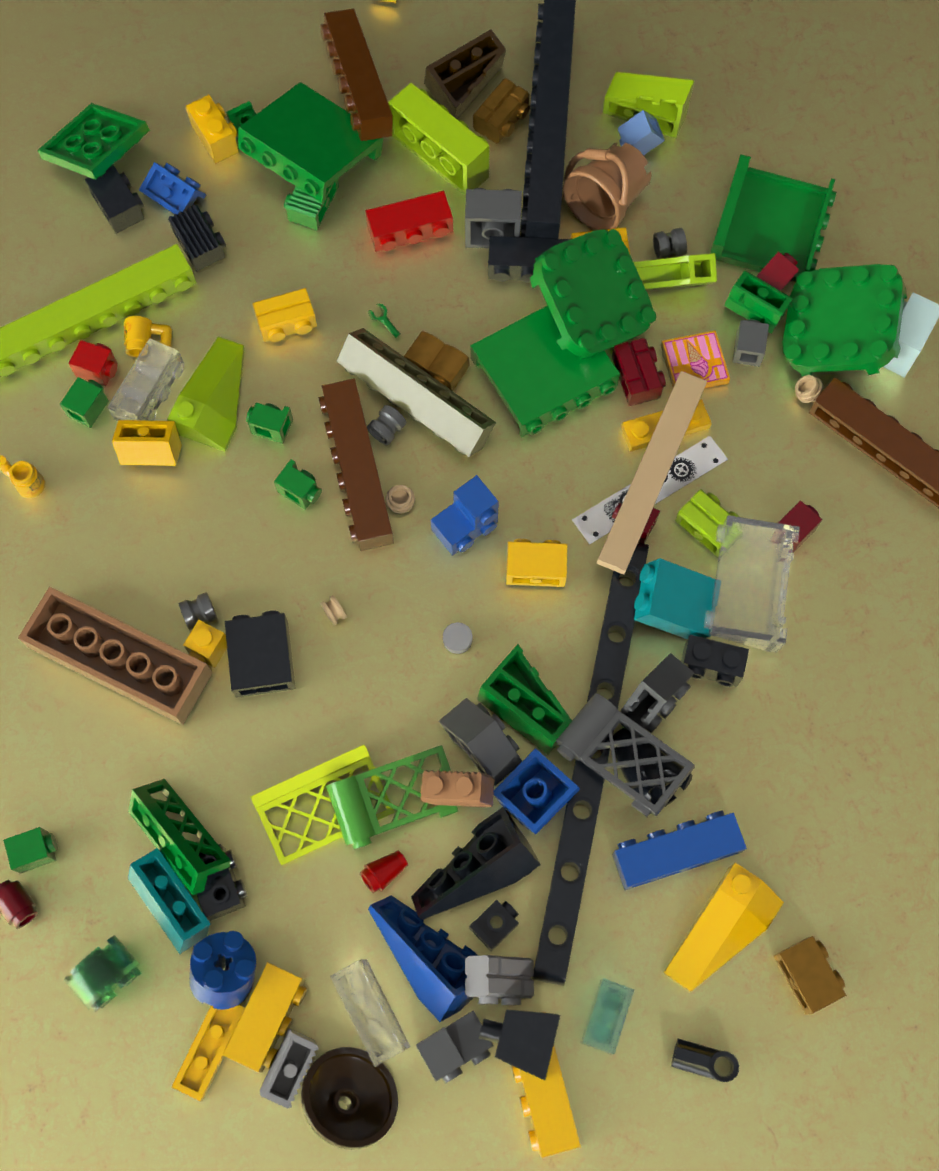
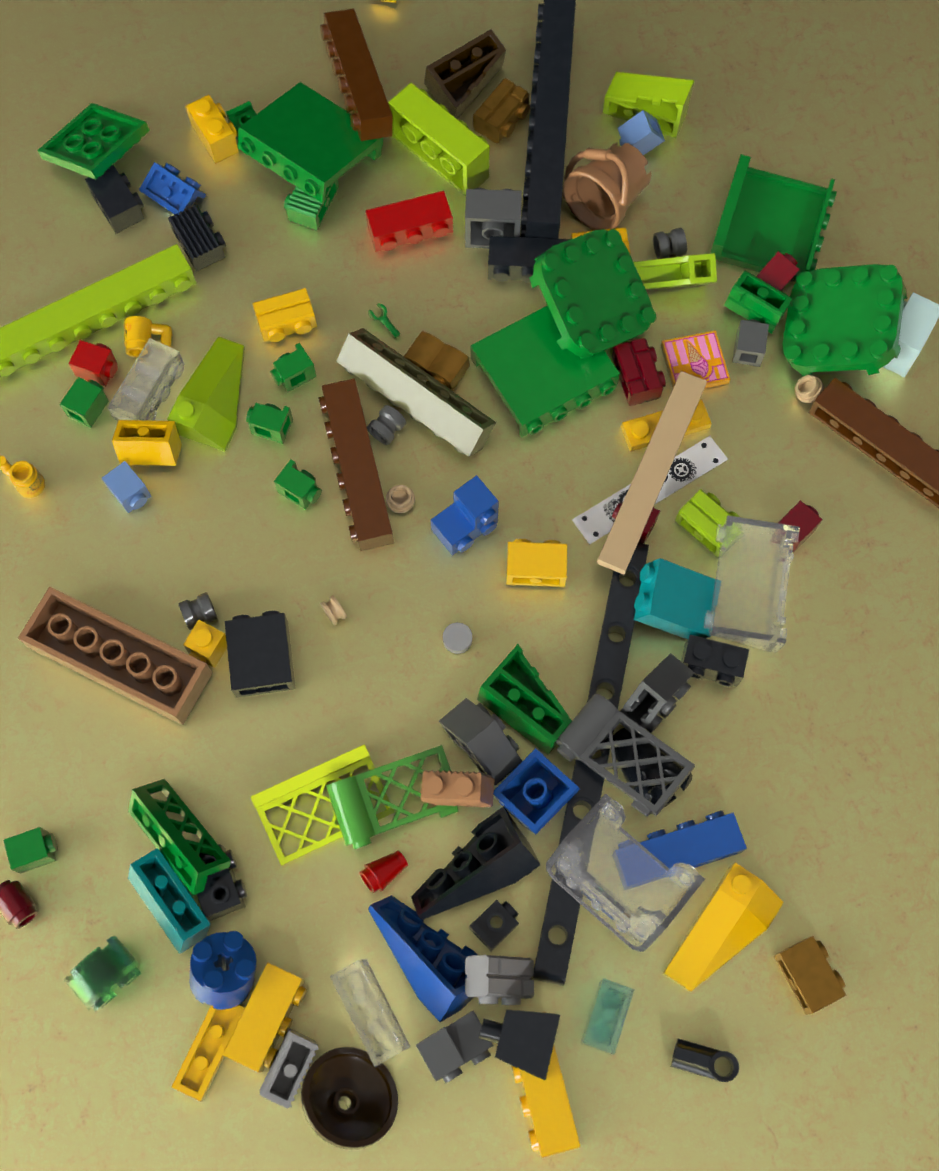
none -> medium blue brick [102,461,151,513]
none -> green brick [270,342,317,393]
none -> clear windscreen [546,794,705,952]

